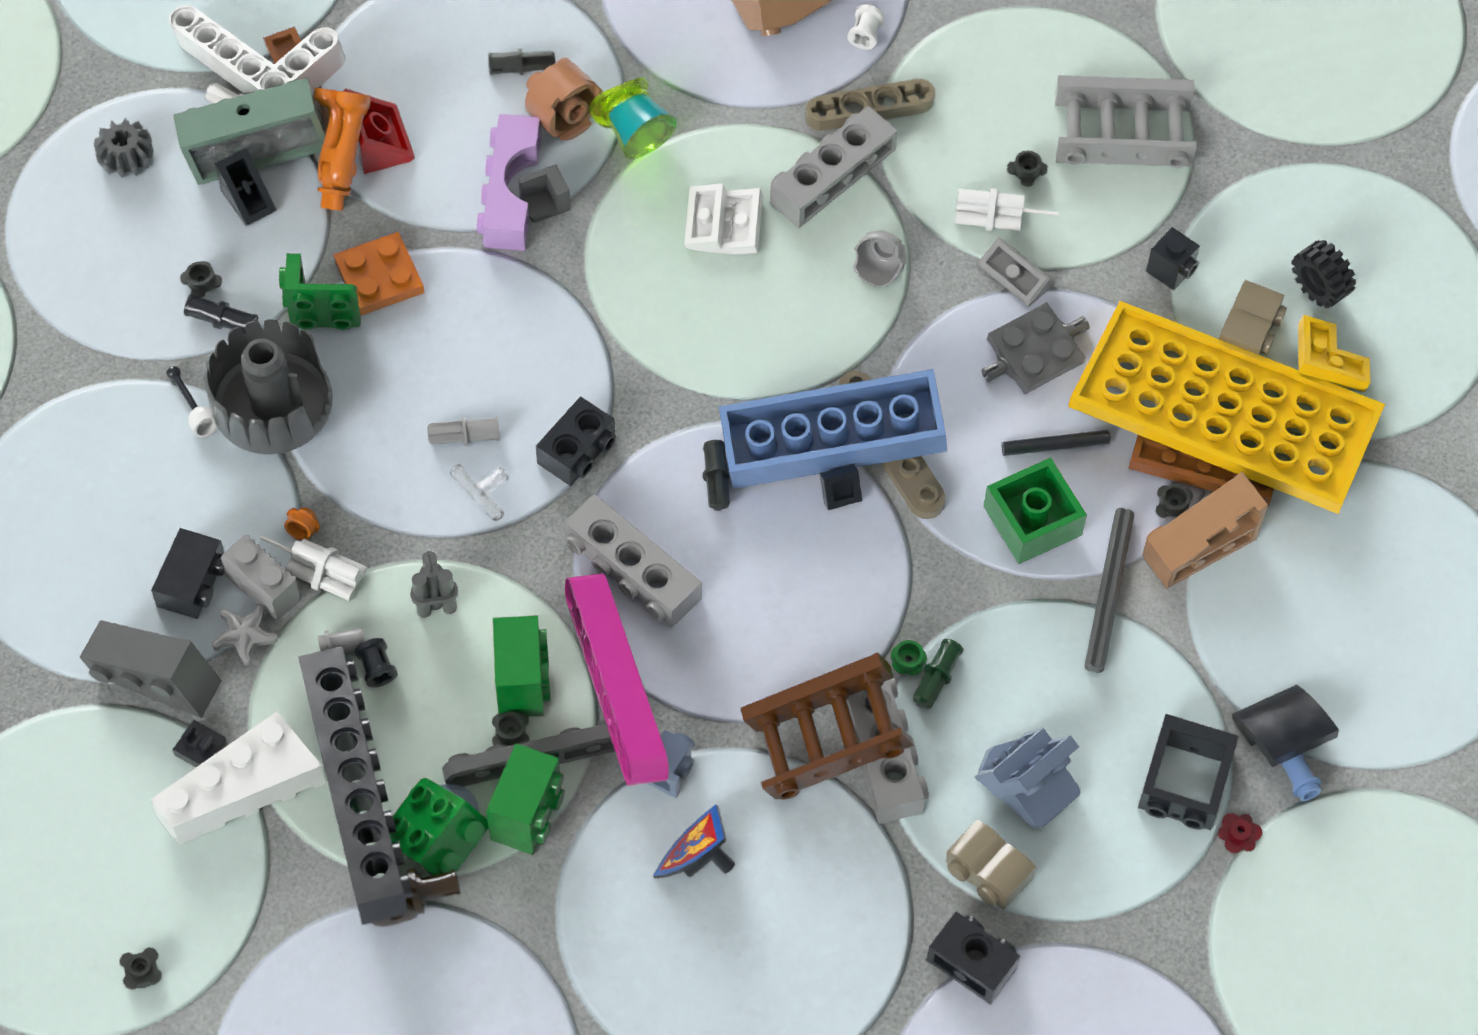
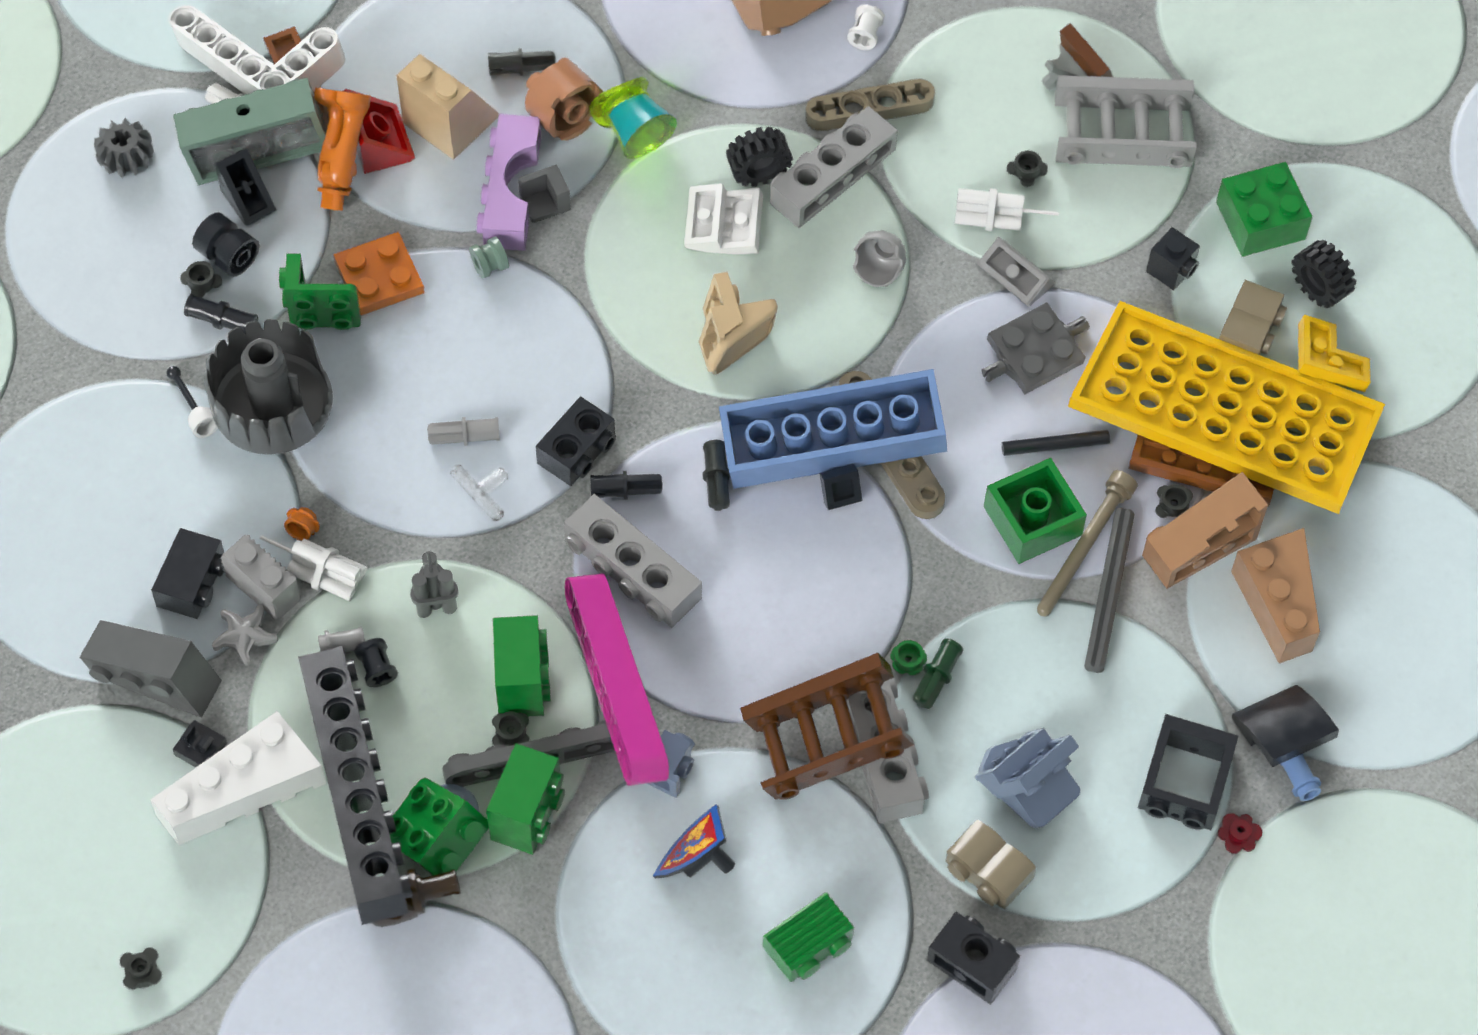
none -> black wheel [192,212,260,277]
none -> tan slope [396,54,499,160]
none -> sand green wheel [469,236,509,279]
none -> black axle [590,471,663,500]
none -> tan piece [699,272,778,375]
none -> black tyre [726,127,793,187]
none -> green brick [762,892,854,982]
none -> dark tan piece [1037,470,1138,617]
none -> reddish brown piece [1041,23,1113,91]
none -> green brick [1216,162,1313,257]
none -> medium nougat wedge [1231,528,1320,663]

